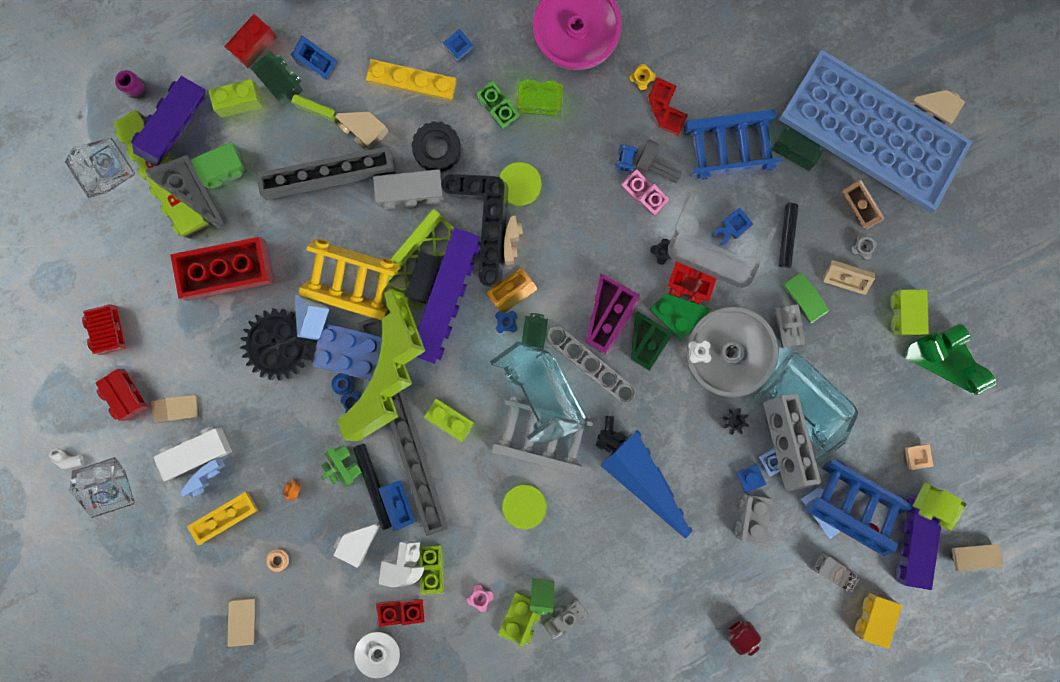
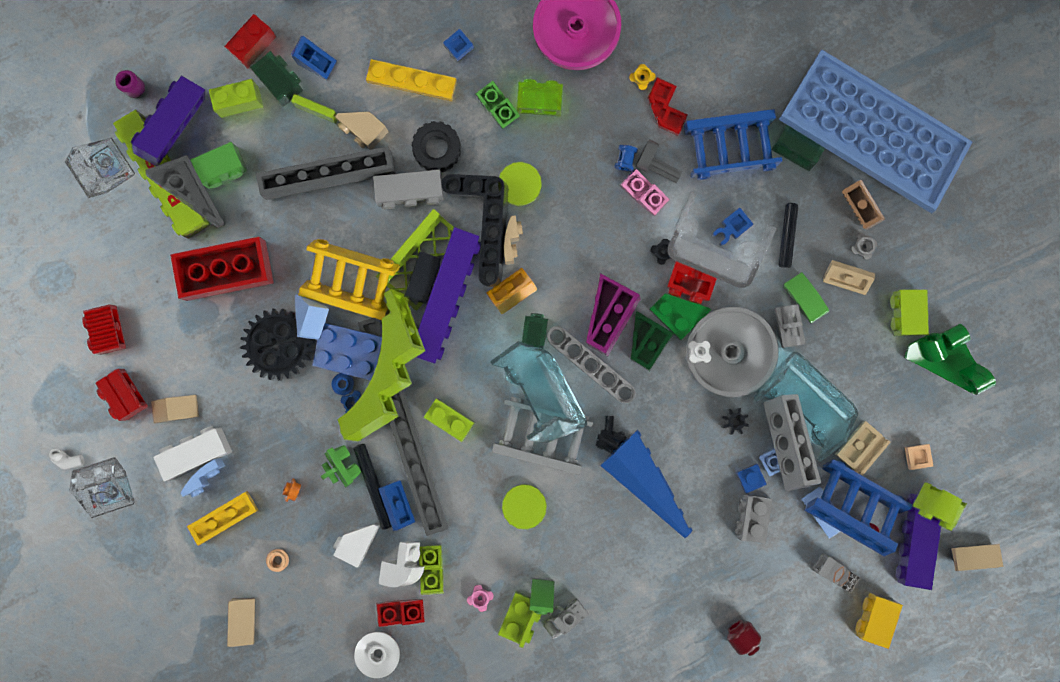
blue plate [495,311,518,333] -> none
tan slope [909,90,966,126] -> none
none -> tan plate [835,421,891,476]

